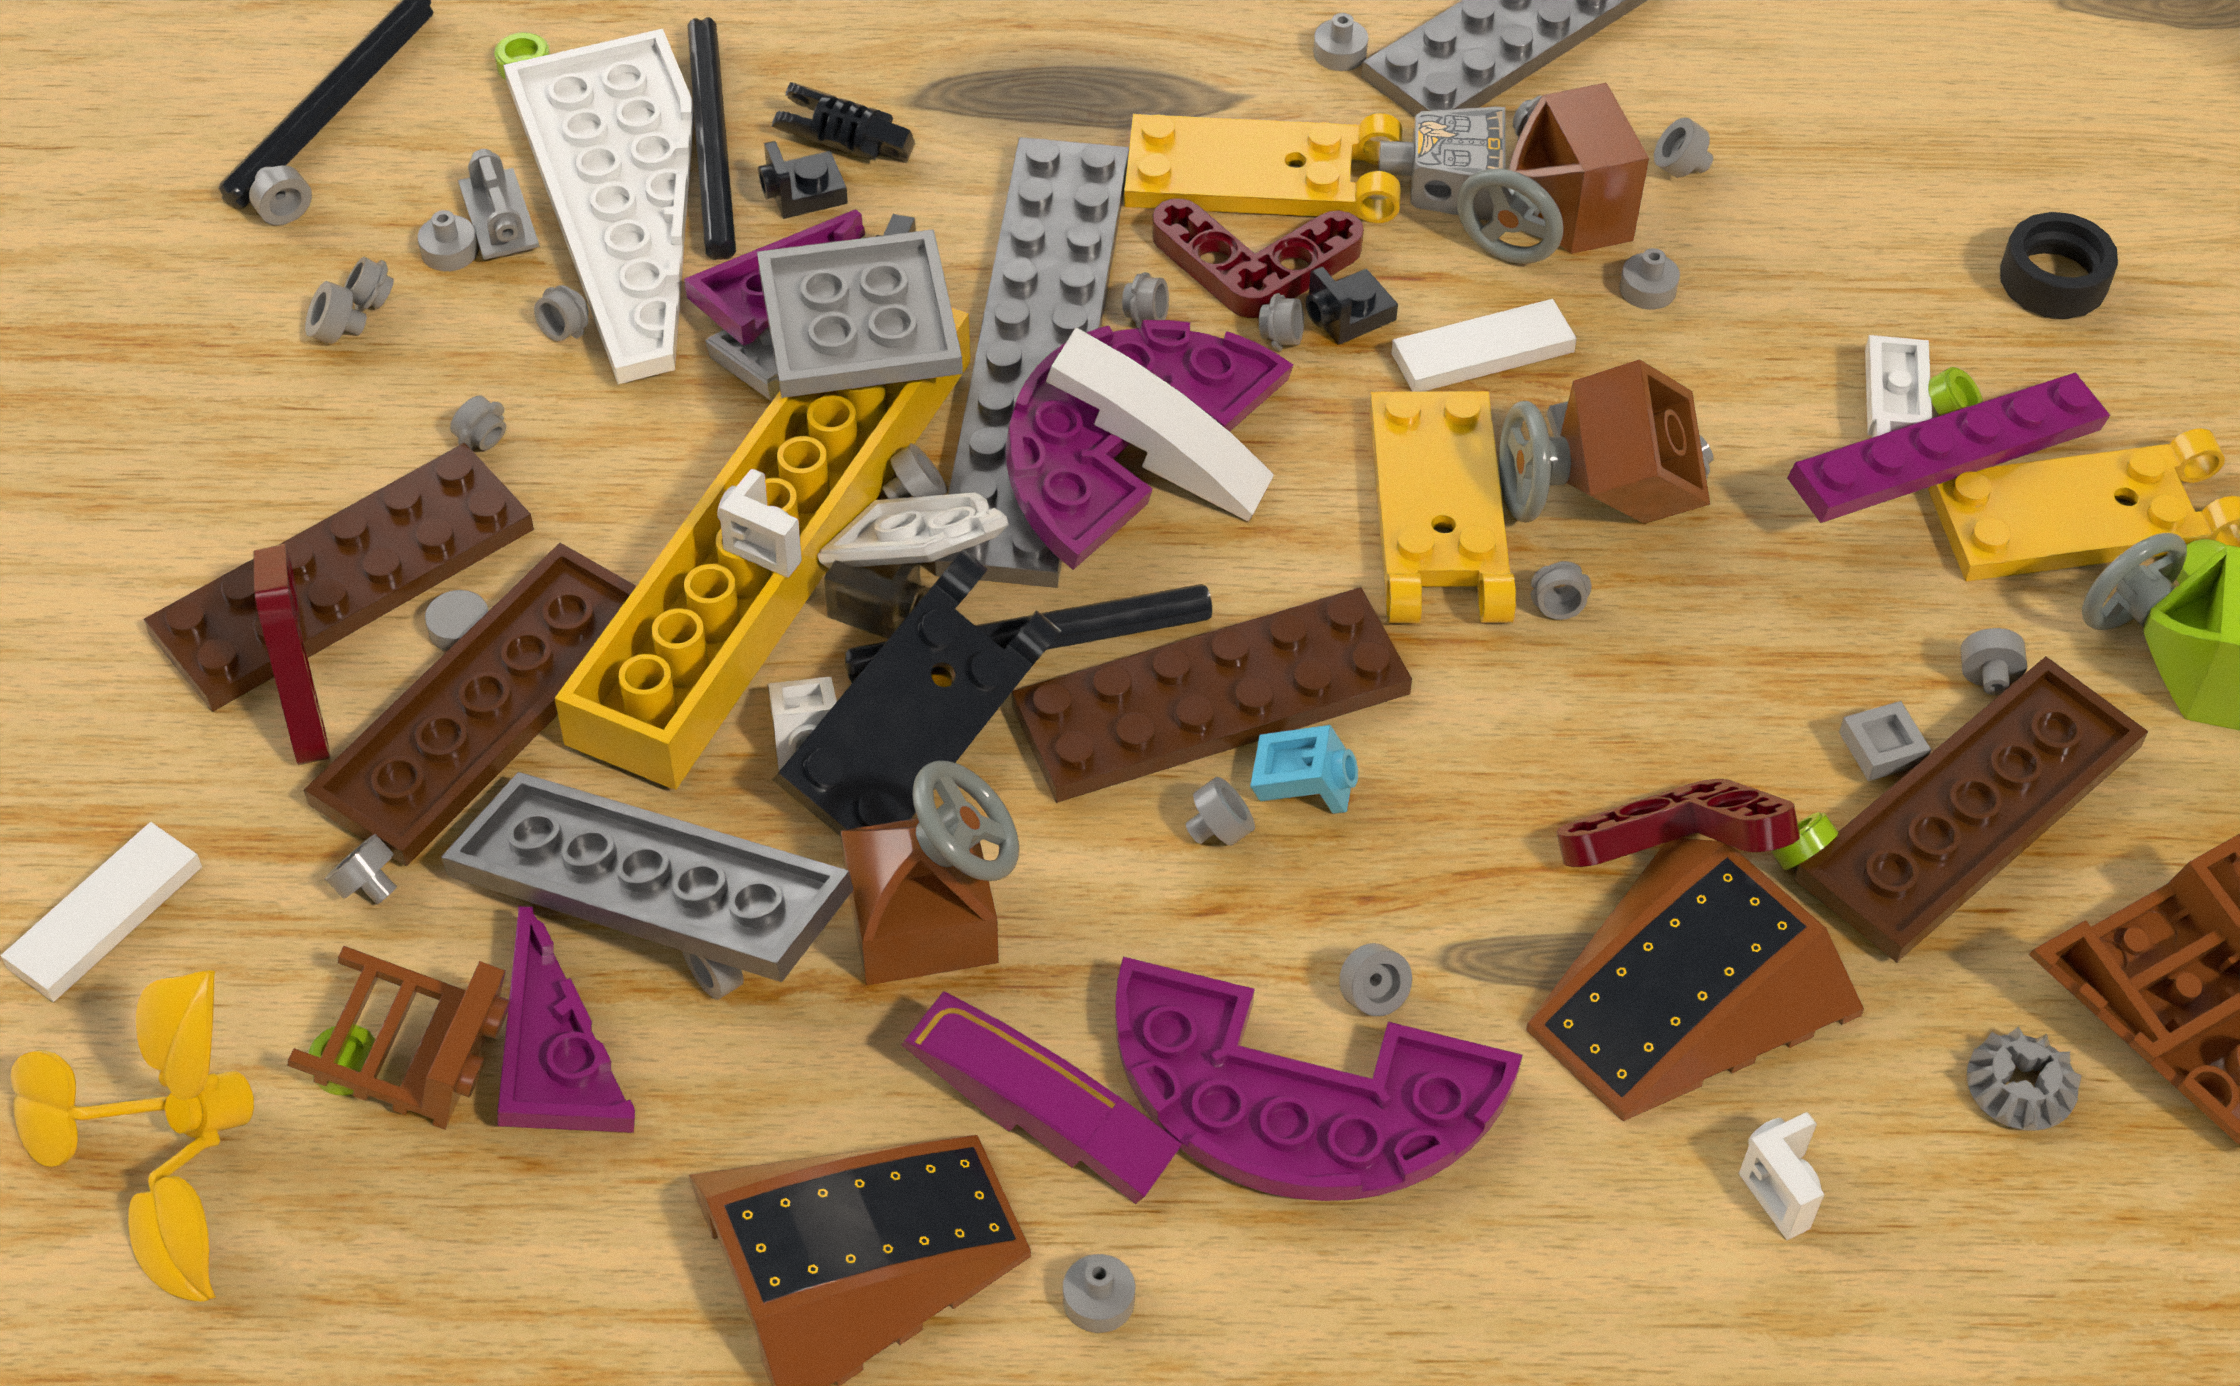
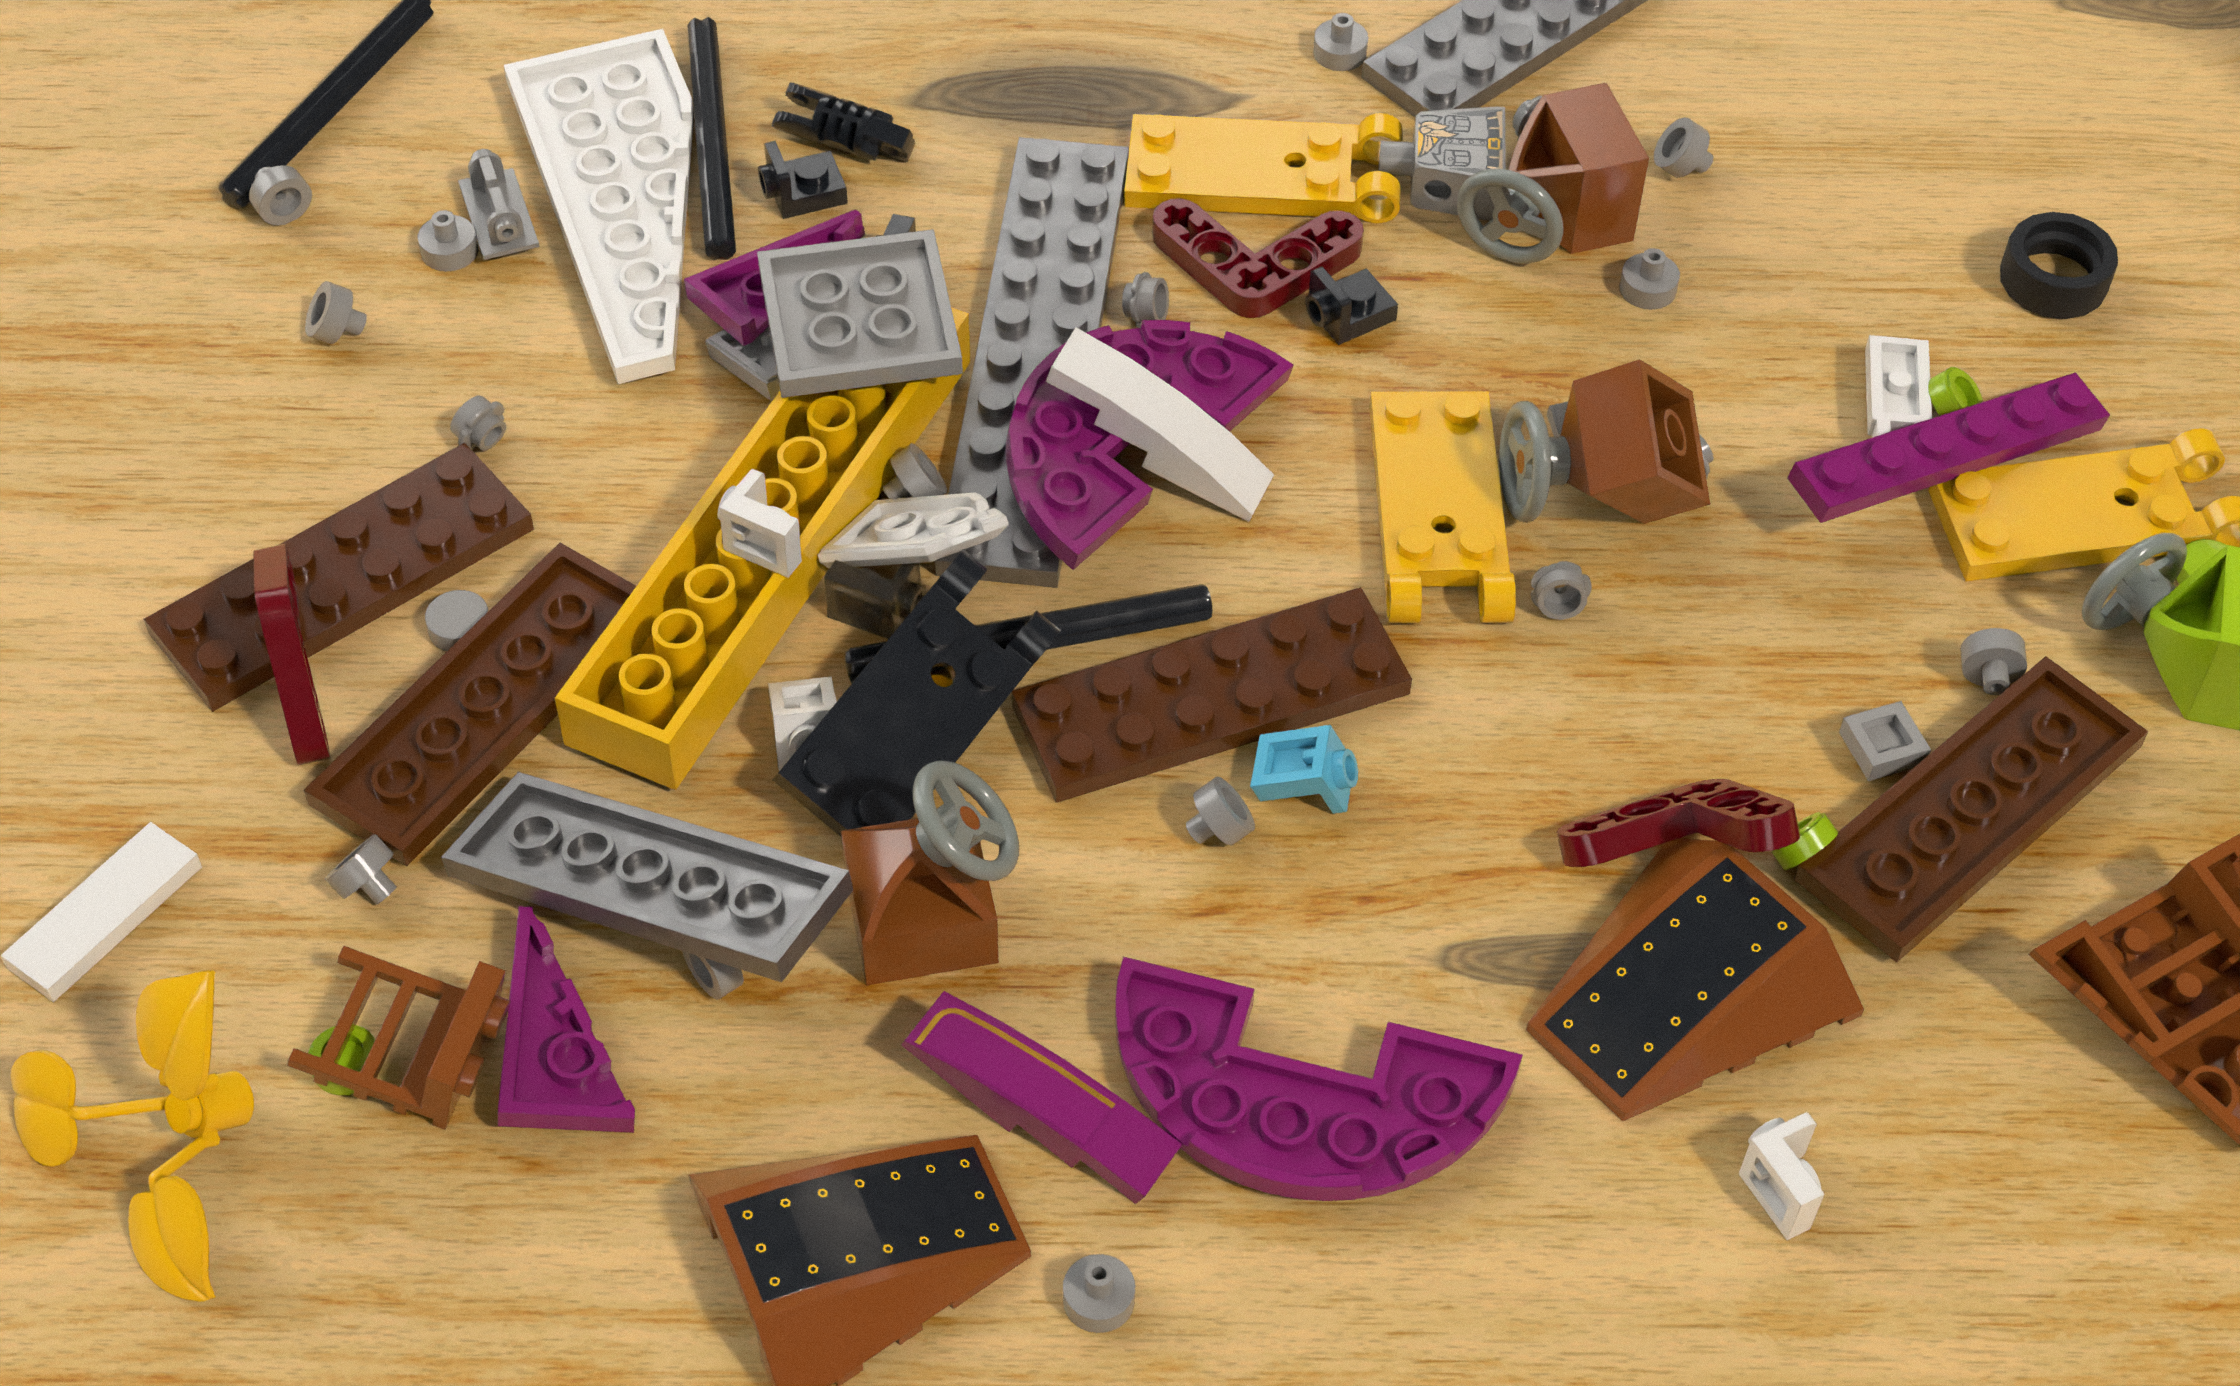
light grey plate [344,257,394,312] -> none
lime tile [494,32,550,80] -> none
light grey plate [534,285,589,341] -> none
light grey plate [1259,294,1304,351] -> none
light grey tile [1339,943,1412,1016] -> none
white tile [1391,299,1577,392] -> none
light grey gear [1967,1026,2081,1131] -> none

